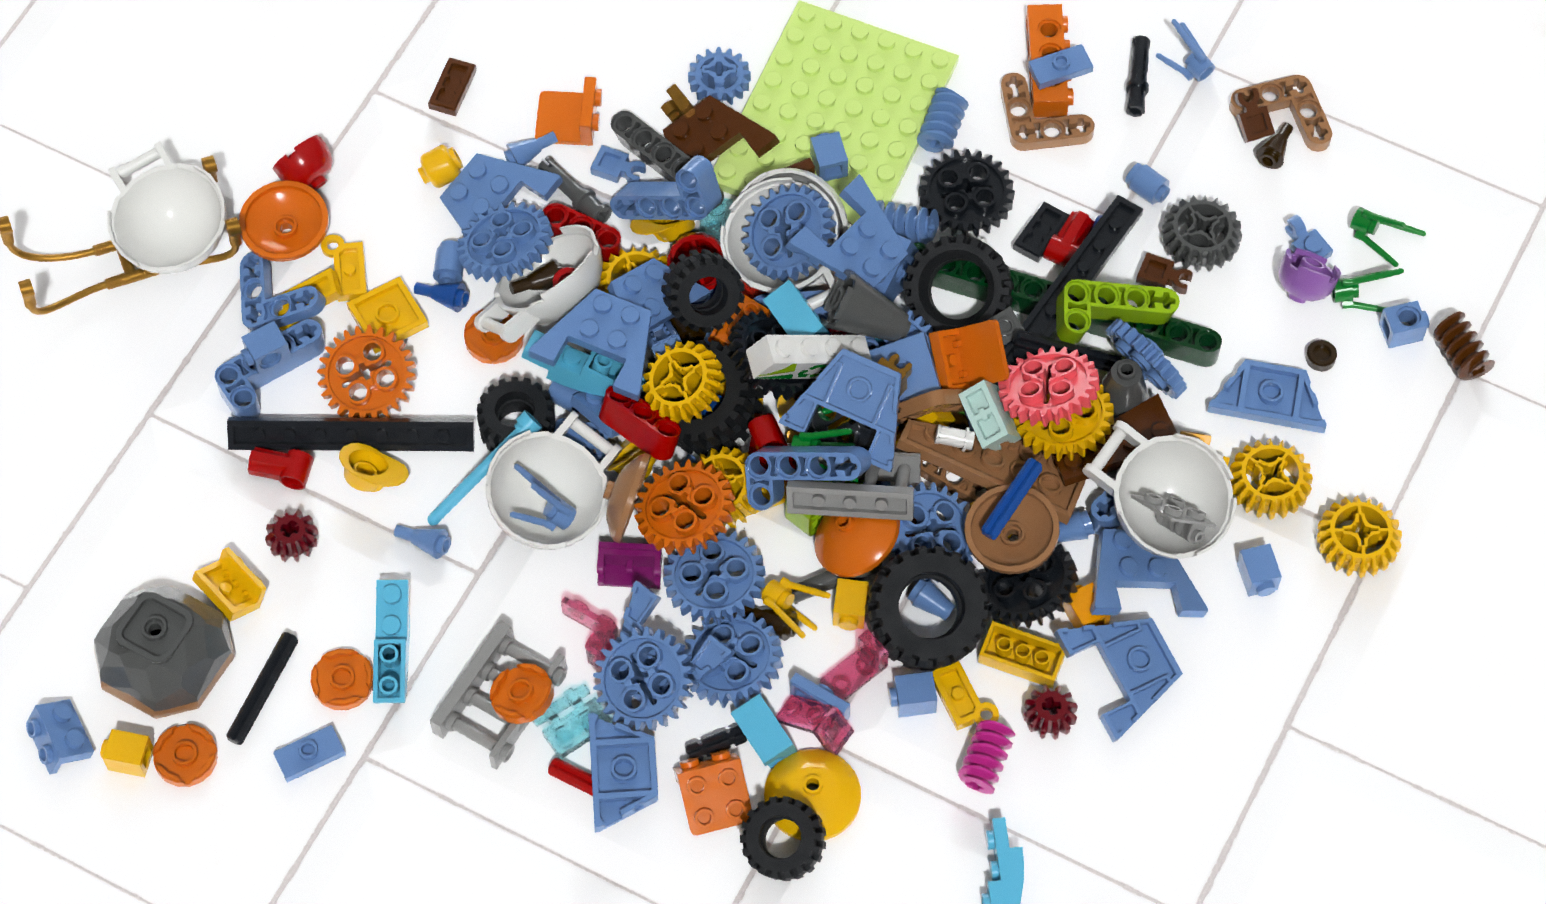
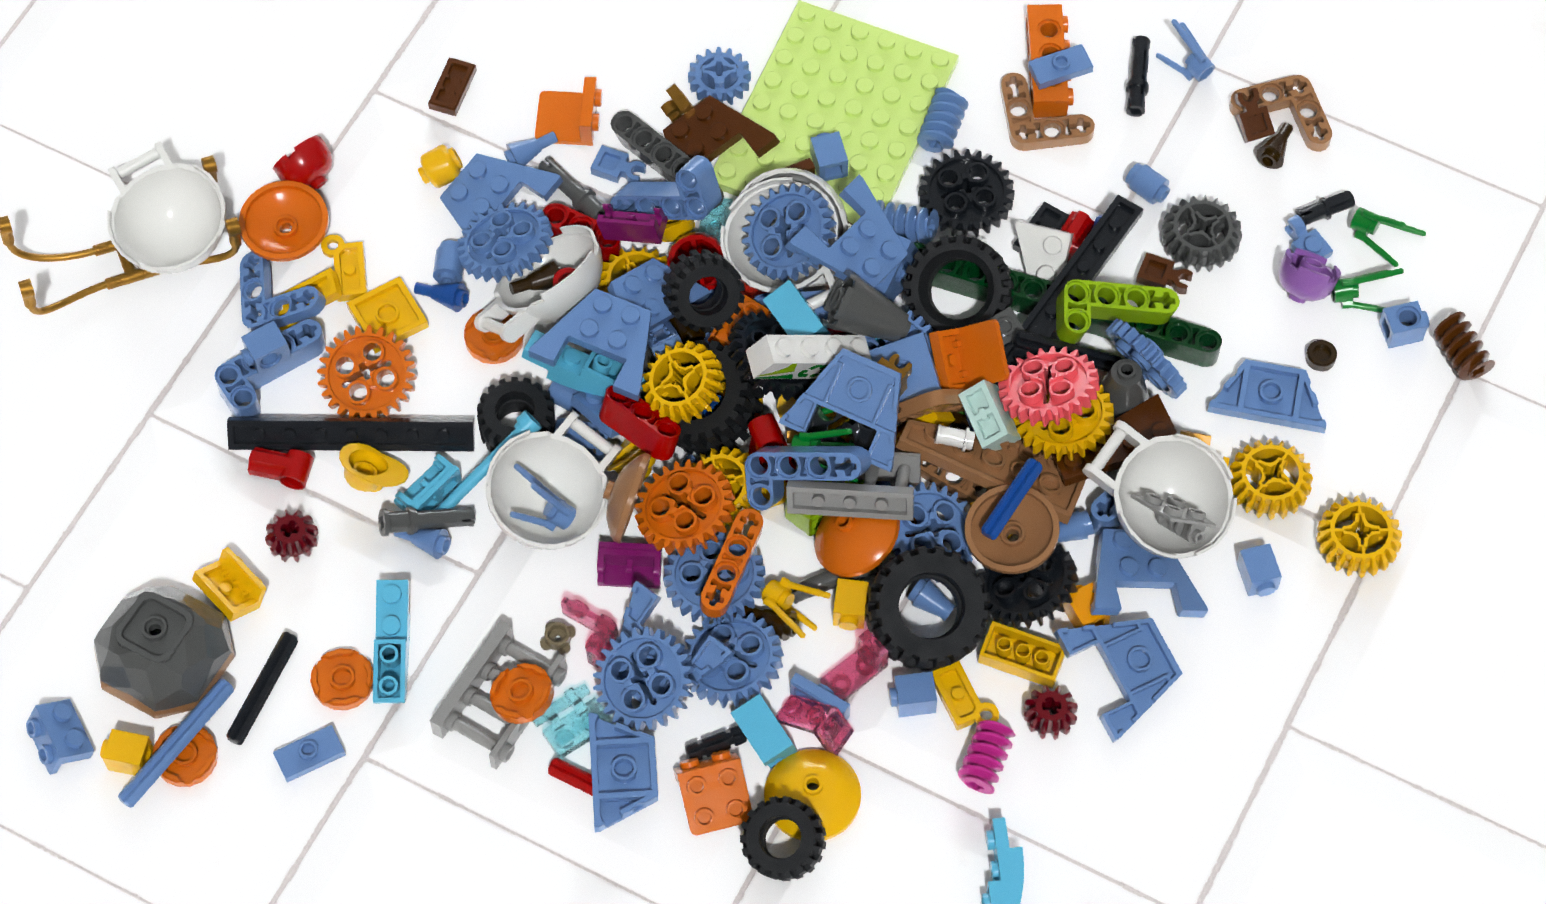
none -> medium blue axle [118,678,234,808]
none -> dark grey pin [378,506,475,537]
none -> medium azure hinge [394,454,462,511]
none -> dark tan plate [540,621,576,655]
none -> magenta hinge [596,203,668,244]
none -> orange beam [700,508,764,618]
none -> white wing [1015,220,1074,282]
none -> black axle [1295,190,1355,226]

